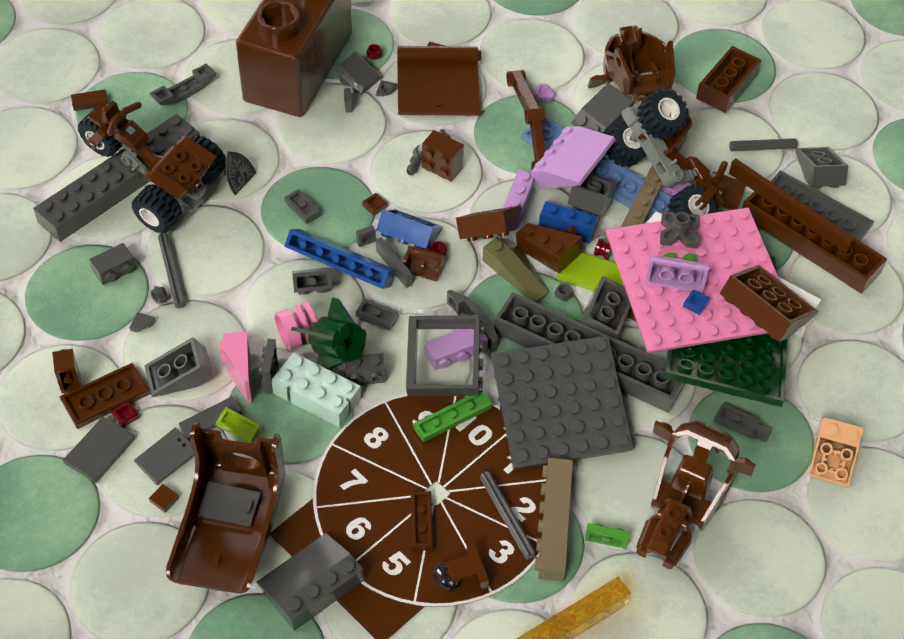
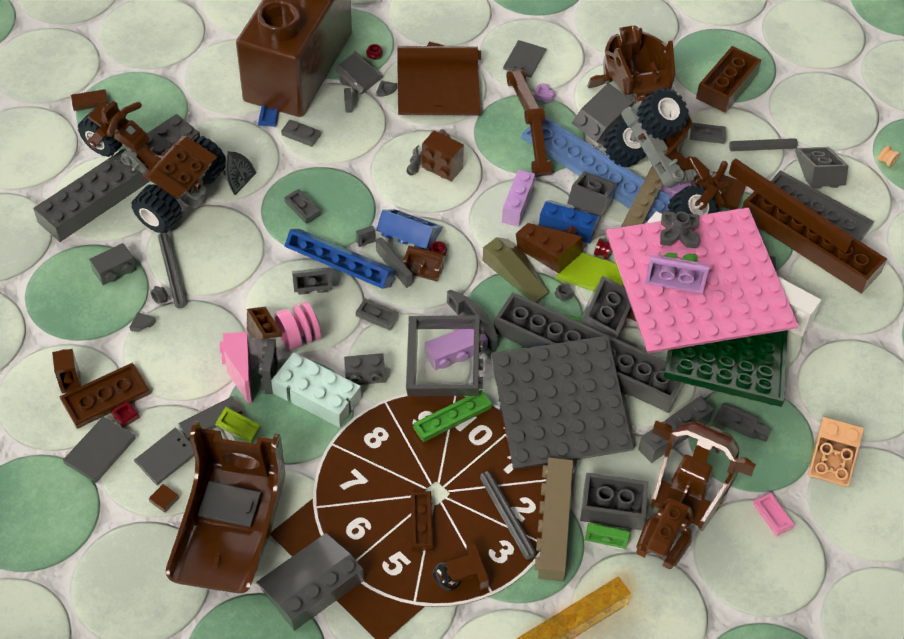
dark grey slope [144,337,214,397] -> none
dark grey slope [150,63,216,105] -> none
dark green brick [291,297,367,370] -> none
reddish brown tile [362,193,388,216] -> none
reddish brown slope [456,205,522,242] -> none
lavender slope [530,126,616,189] -> none
blue tile [683,290,710,315] -> none
reddish brown slope [720,265,819,342] -> none
none -> reddish brown slope [247,306,282,339]
none -> blue tile [258,105,278,127]
none -> dark grey plate [281,119,321,147]
none -> dark grey container [503,40,547,78]
none -> dark grey brick [580,473,649,530]
none -> dark grey brick [638,396,714,463]
none -> dark grey plate [690,123,726,144]
none -> bright pink tile [753,492,795,537]
none -> light nougat wheel [878,145,900,168]

